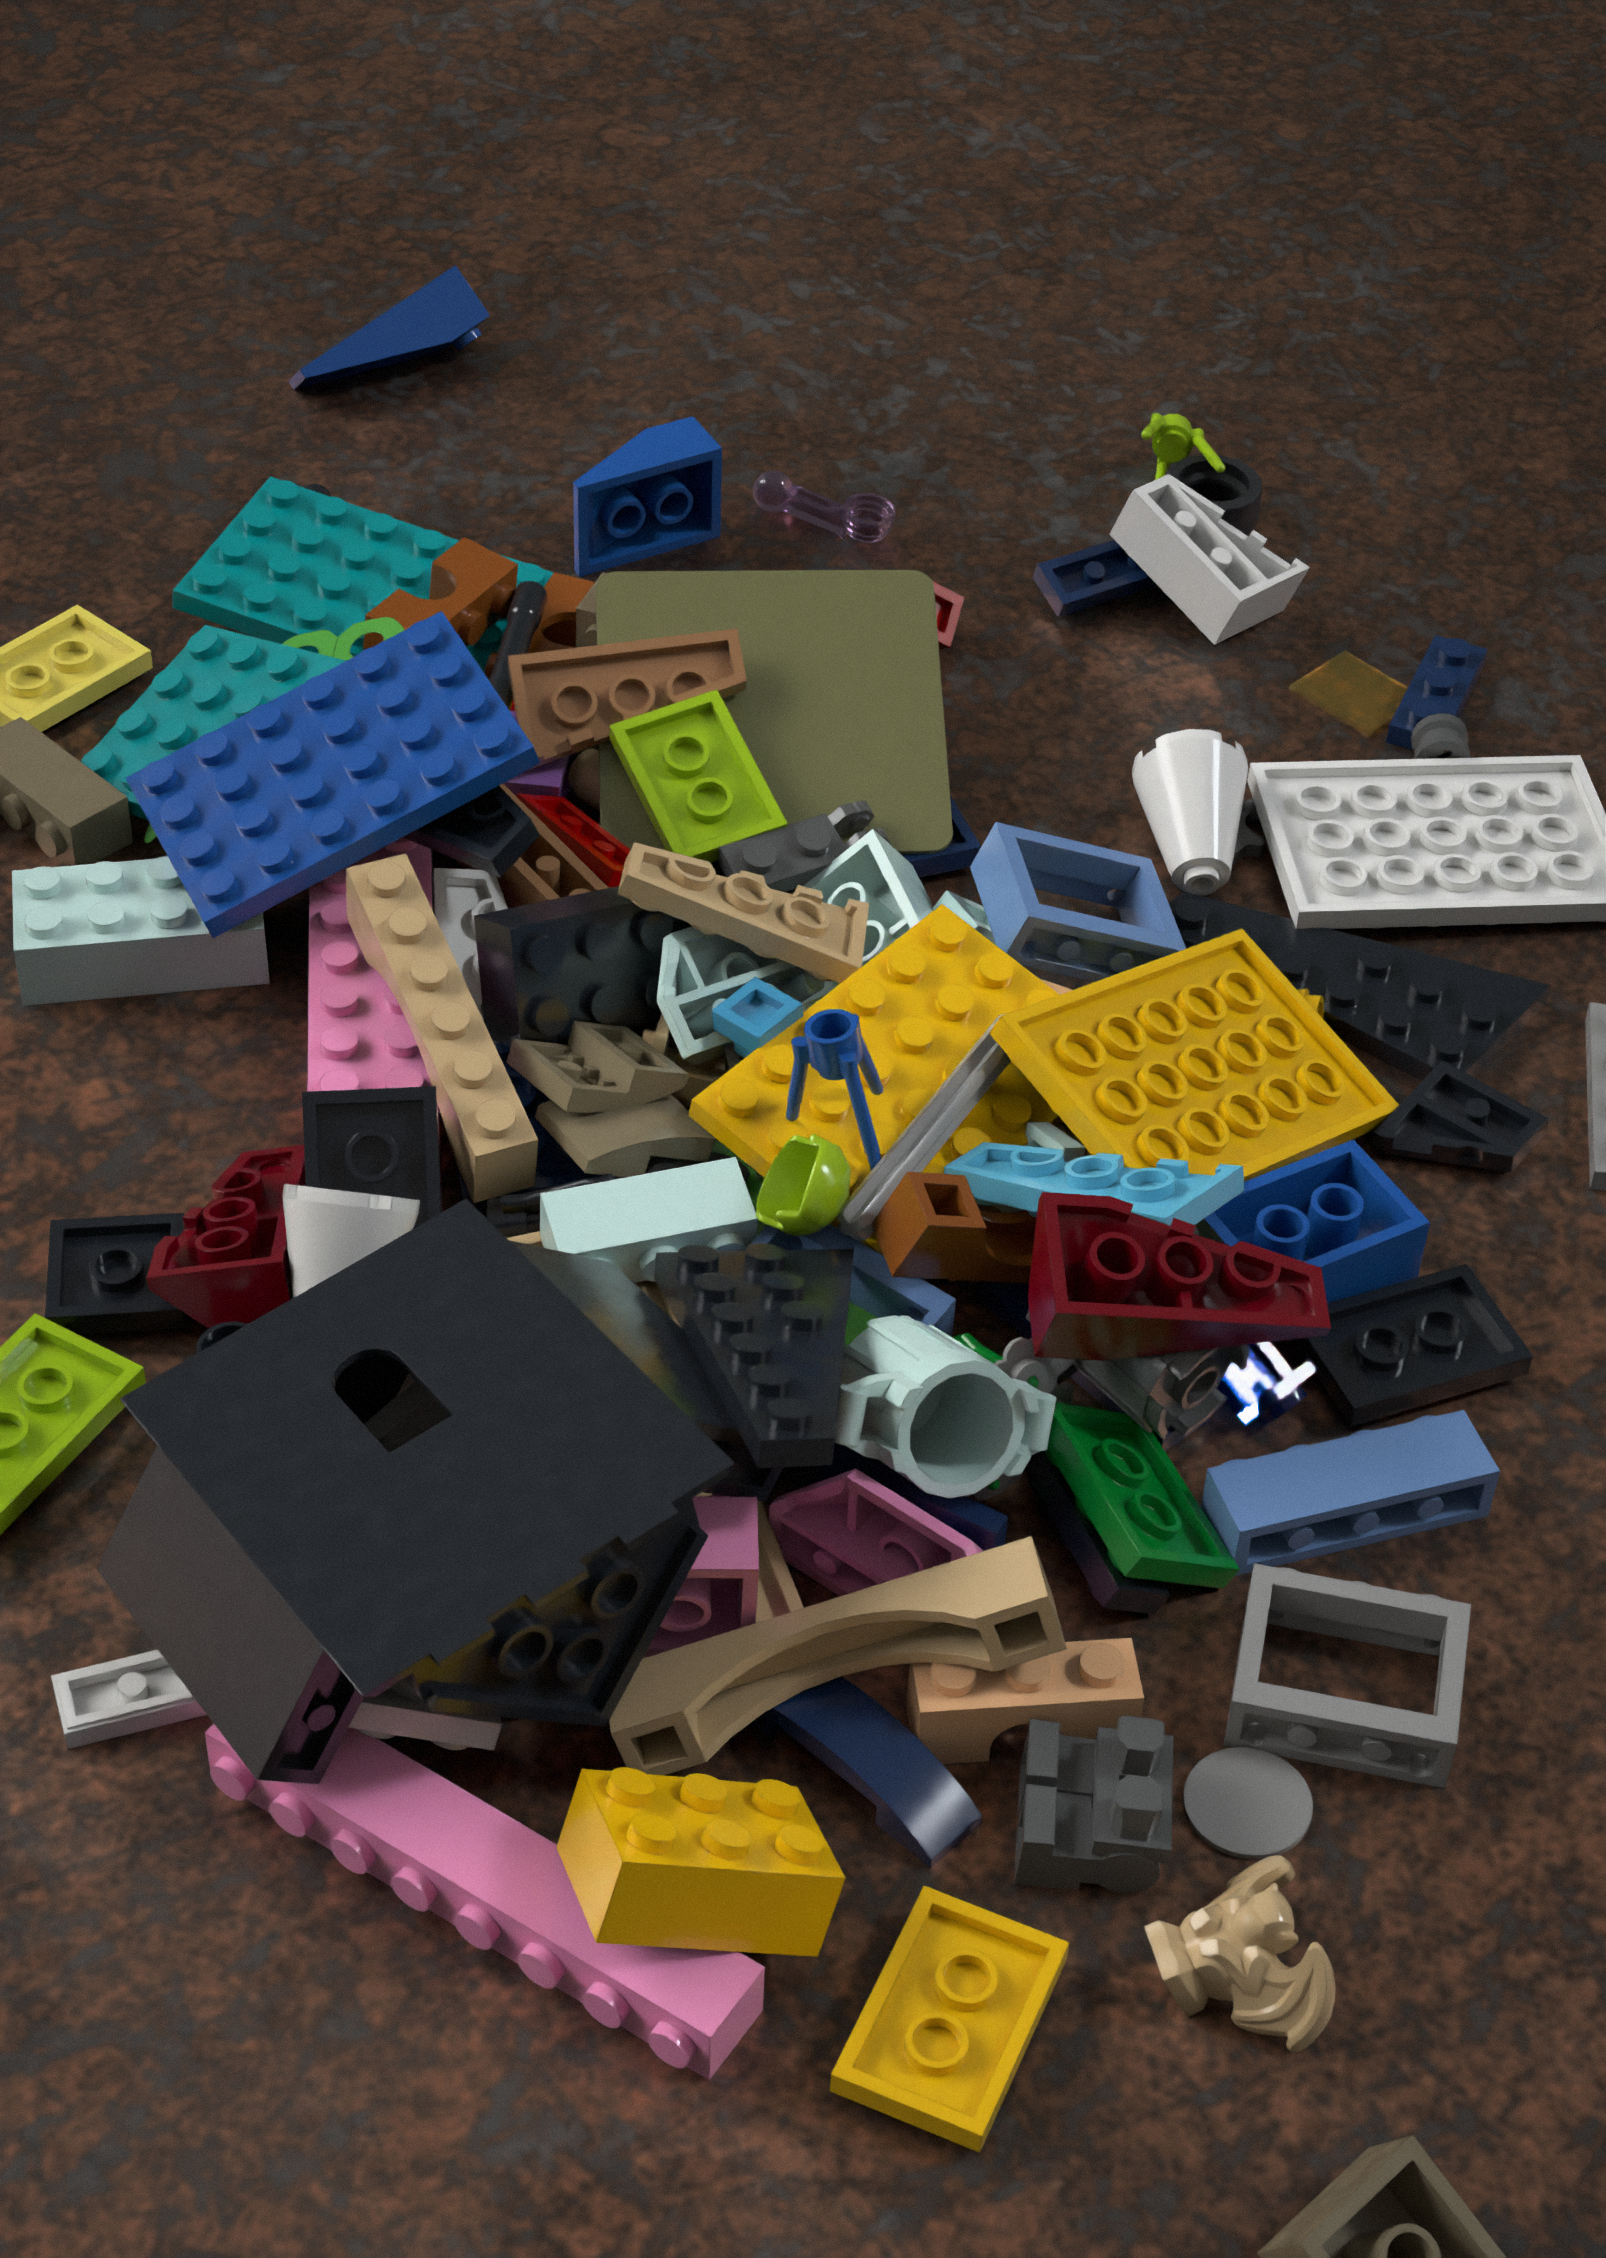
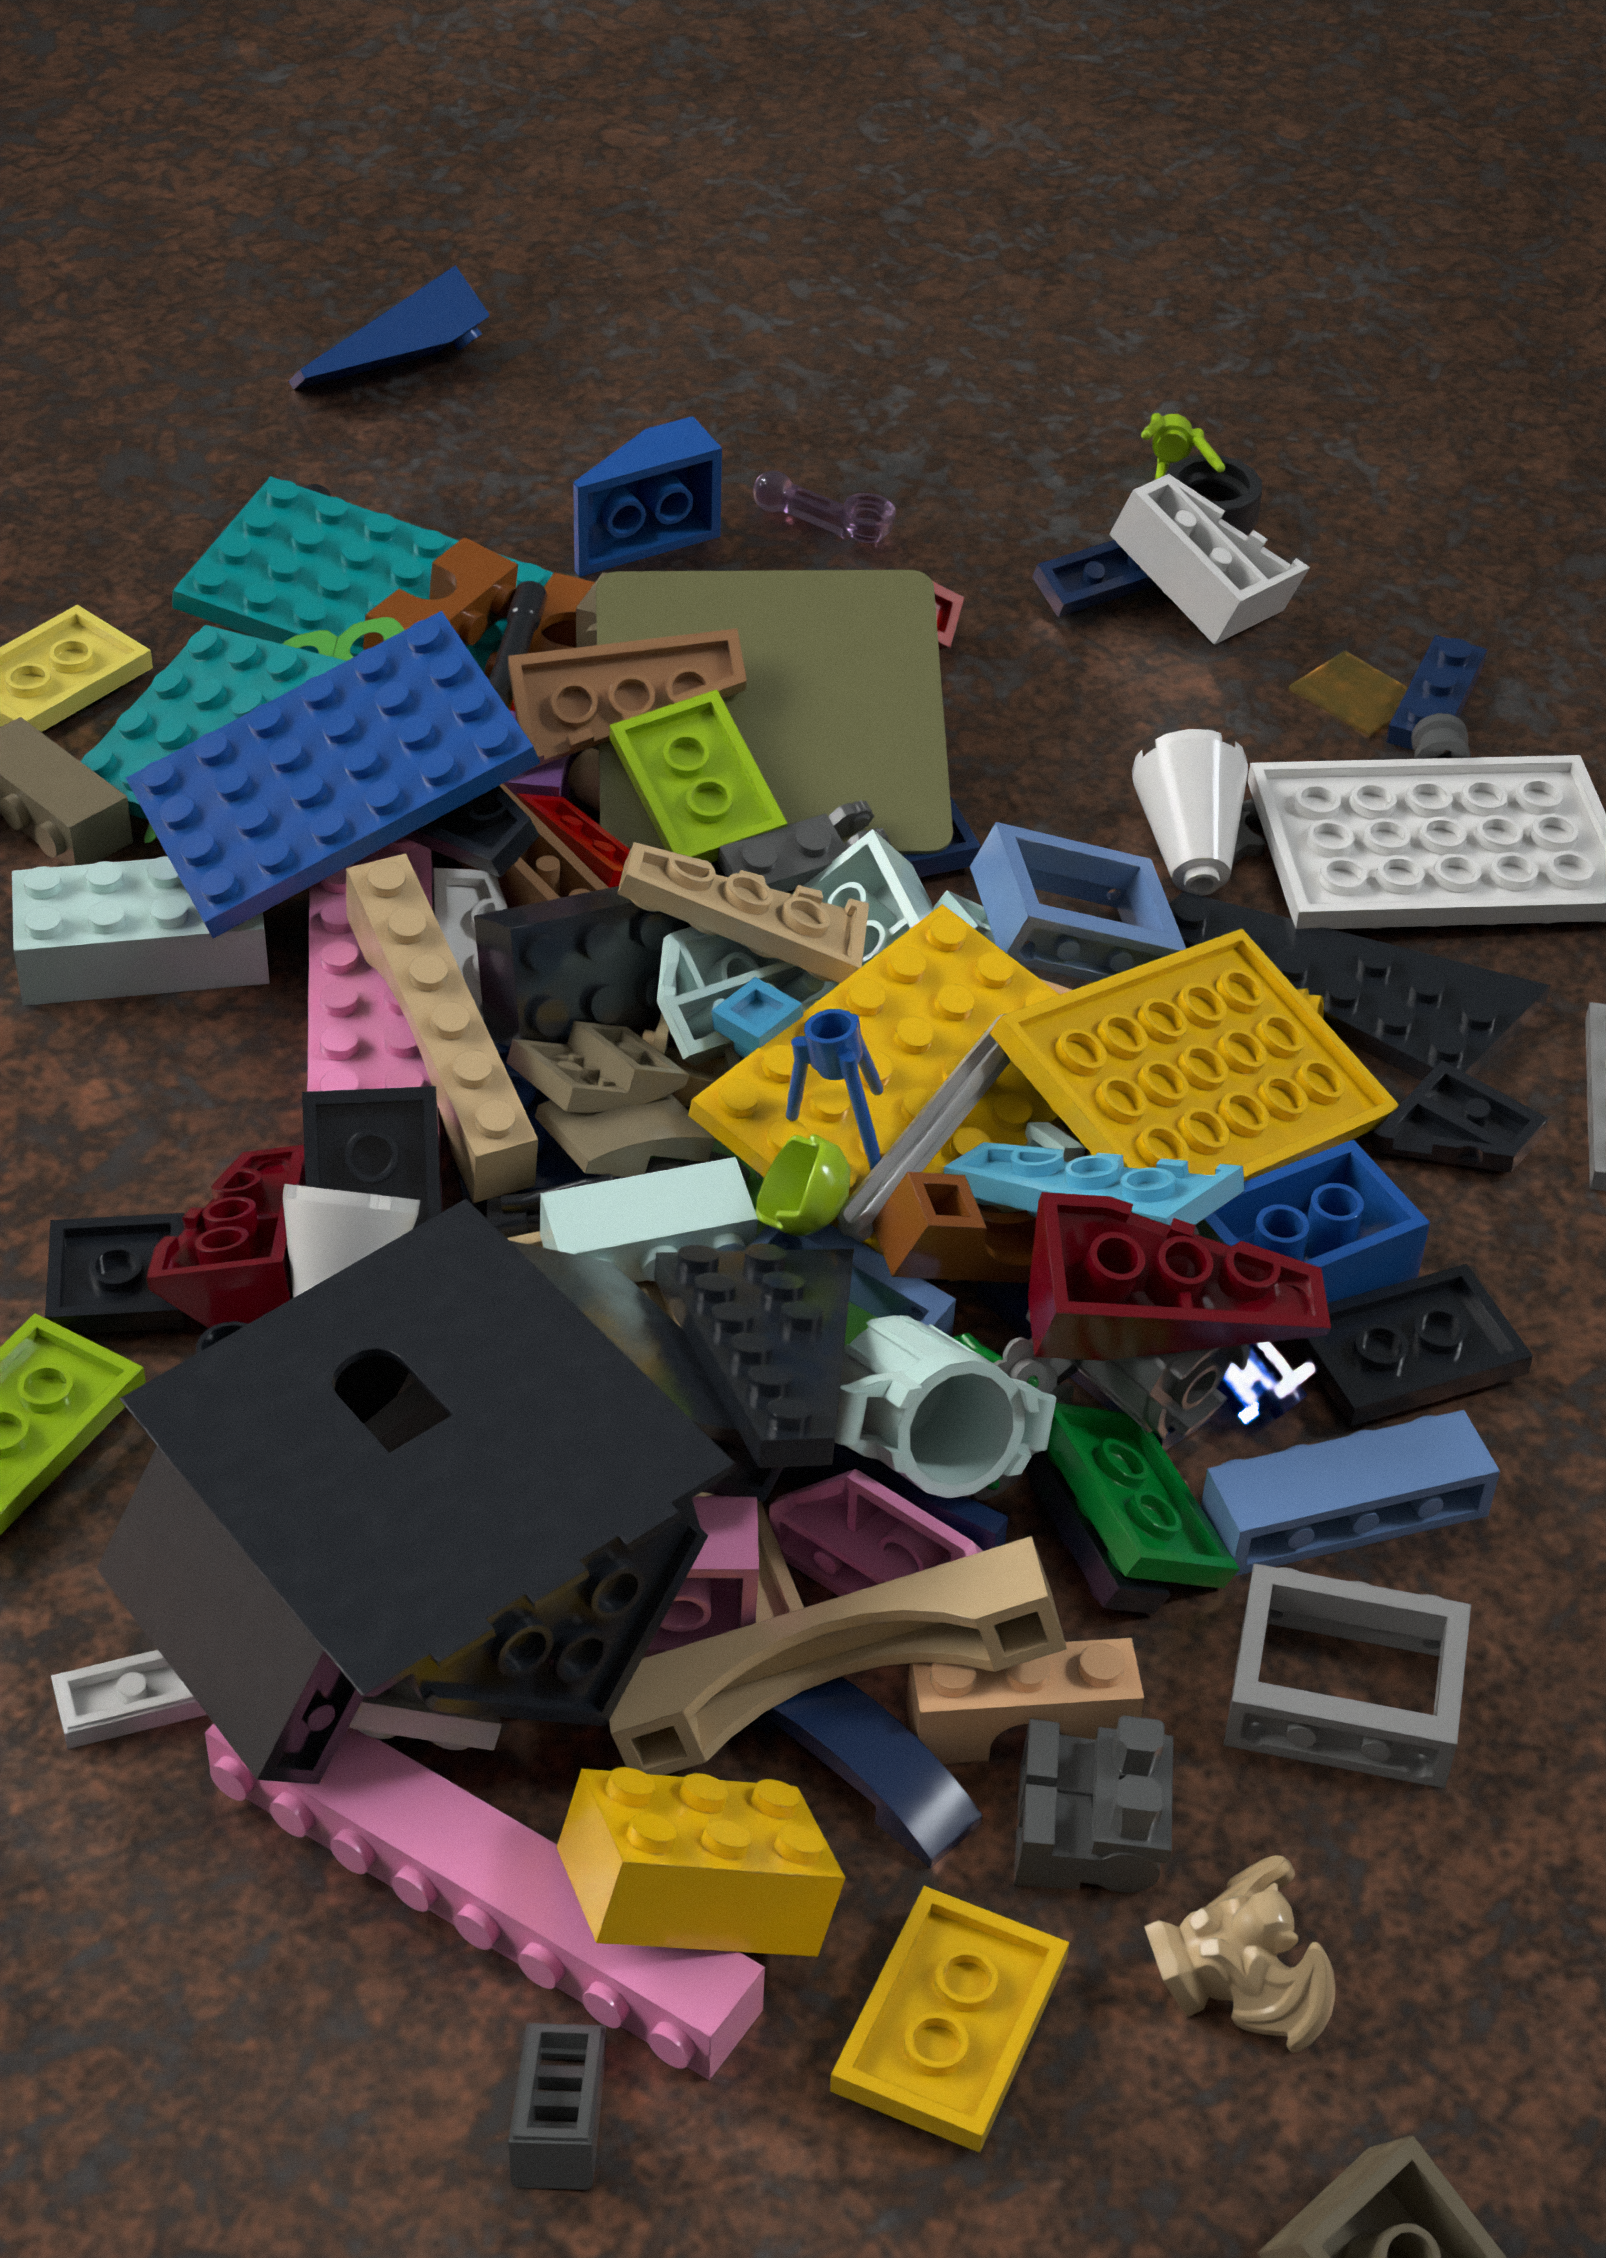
light grey piece [1183,1747,1313,1860] -> none
none -> dark grey slope [508,2023,607,2190]

